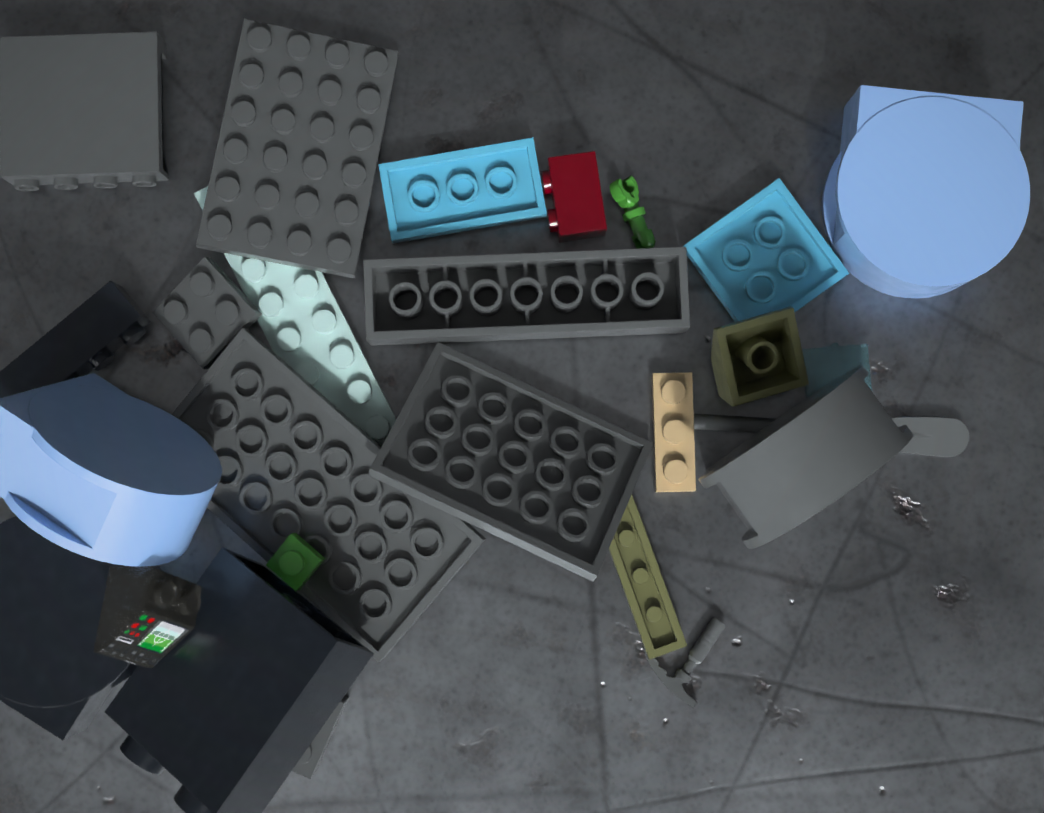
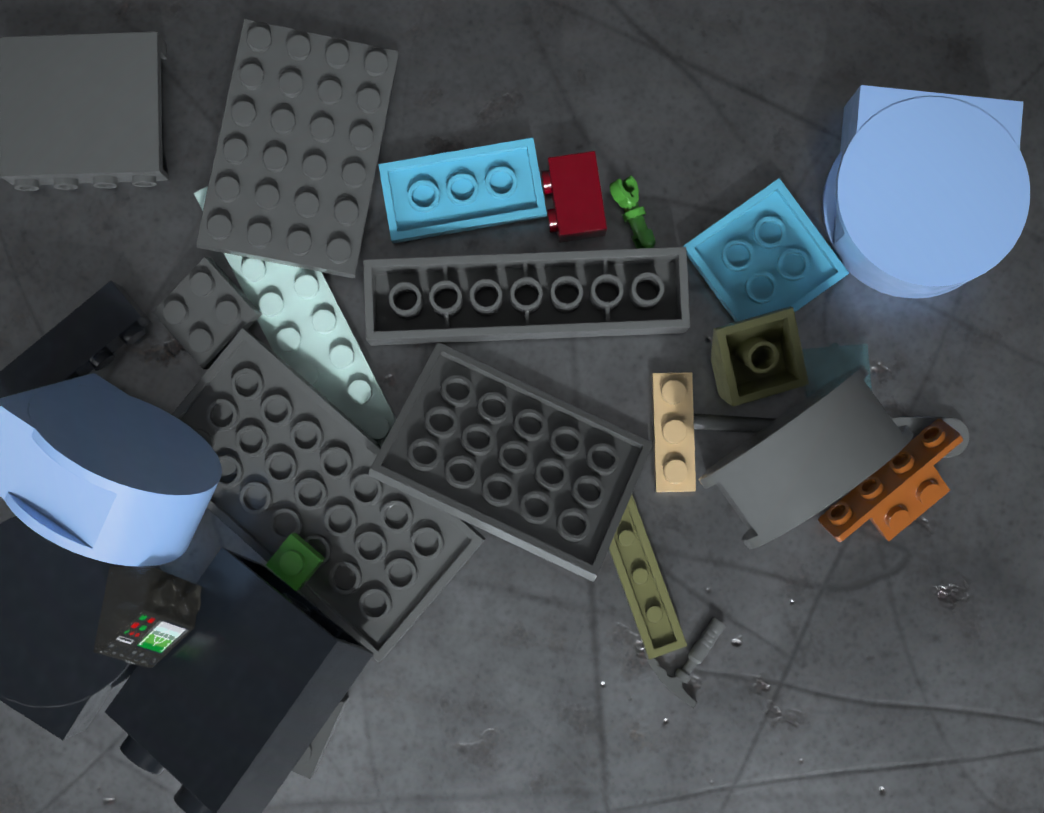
none -> dark orange bracket [818,419,963,542]

